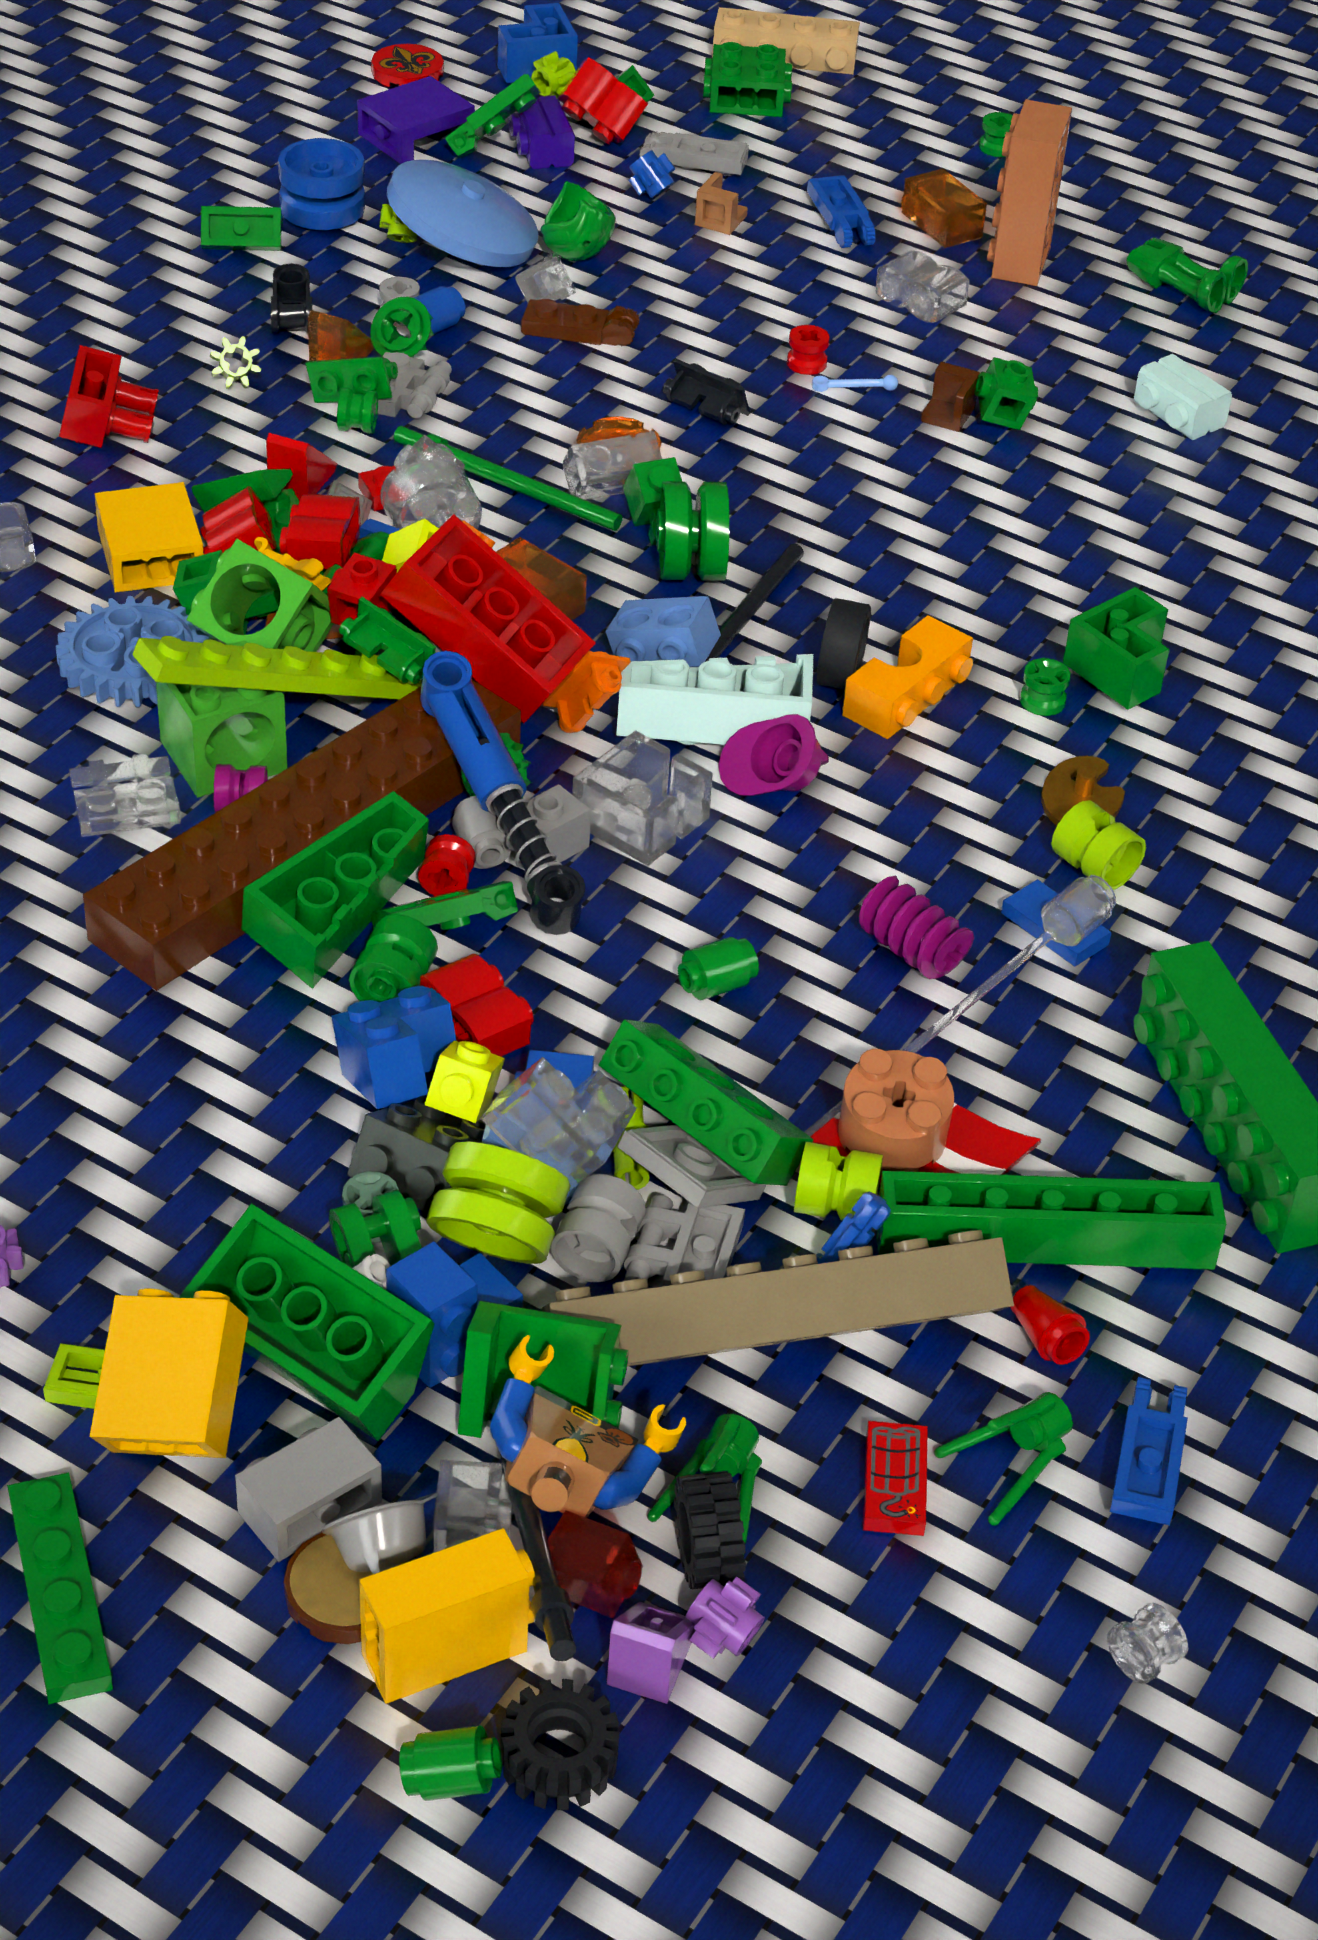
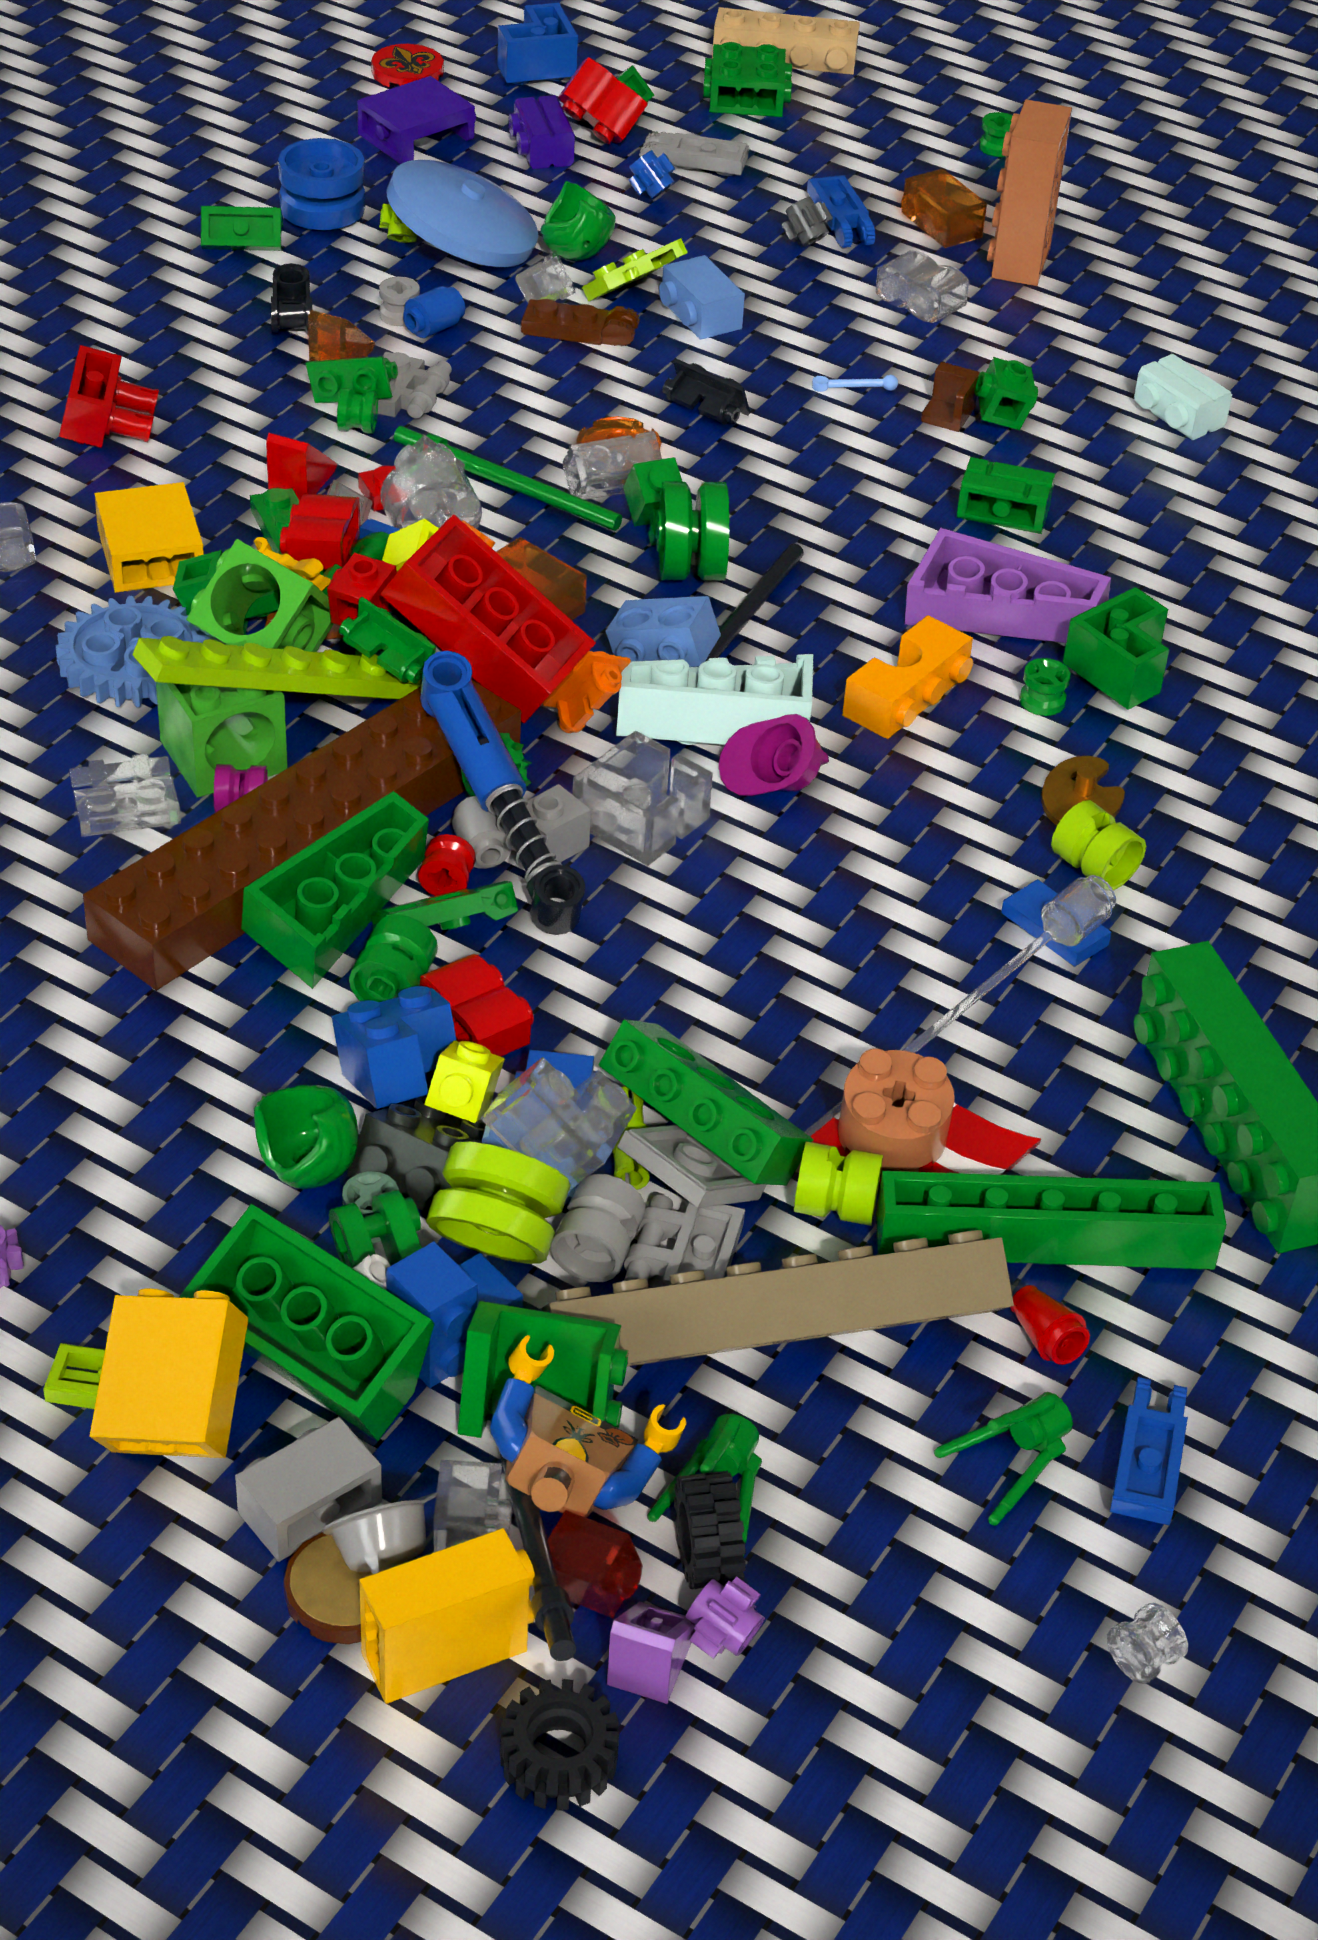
green plate [7,1472,113,1705] -> none
green slope [191,469,293,513] -> none
red brick [200,486,277,554] -> none
gear [210,336,261,389] -> none
green gear [371,297,434,358] -> none
green brick [399,1725,502,1801] -> none
green hinge [445,74,541,158] -> none
lime gear [531,51,576,99] -> none
green brick [678,937,759,1000] -> none
medium nougat panel [695,172,748,235] -> none
red wheel [787,325,830,375] -> none
blue axle [816,1191,891,1264] -> none
black tyre [817,598,871,690] -> none
magenta piece [859,875,974,979] -> none
tile [863,1421,928,1536] -> none
green piece [1126,237,1248,313] -> none
none -> green piece [254,1085,358,1189]
none -> lime wing [582,238,688,302]
none -> medium blue brick [659,255,745,340]
none -> dark grey gear [781,197,833,246]
none -> medium lavender wedge [905,528,1111,643]
none -> green brick [957,457,1055,534]

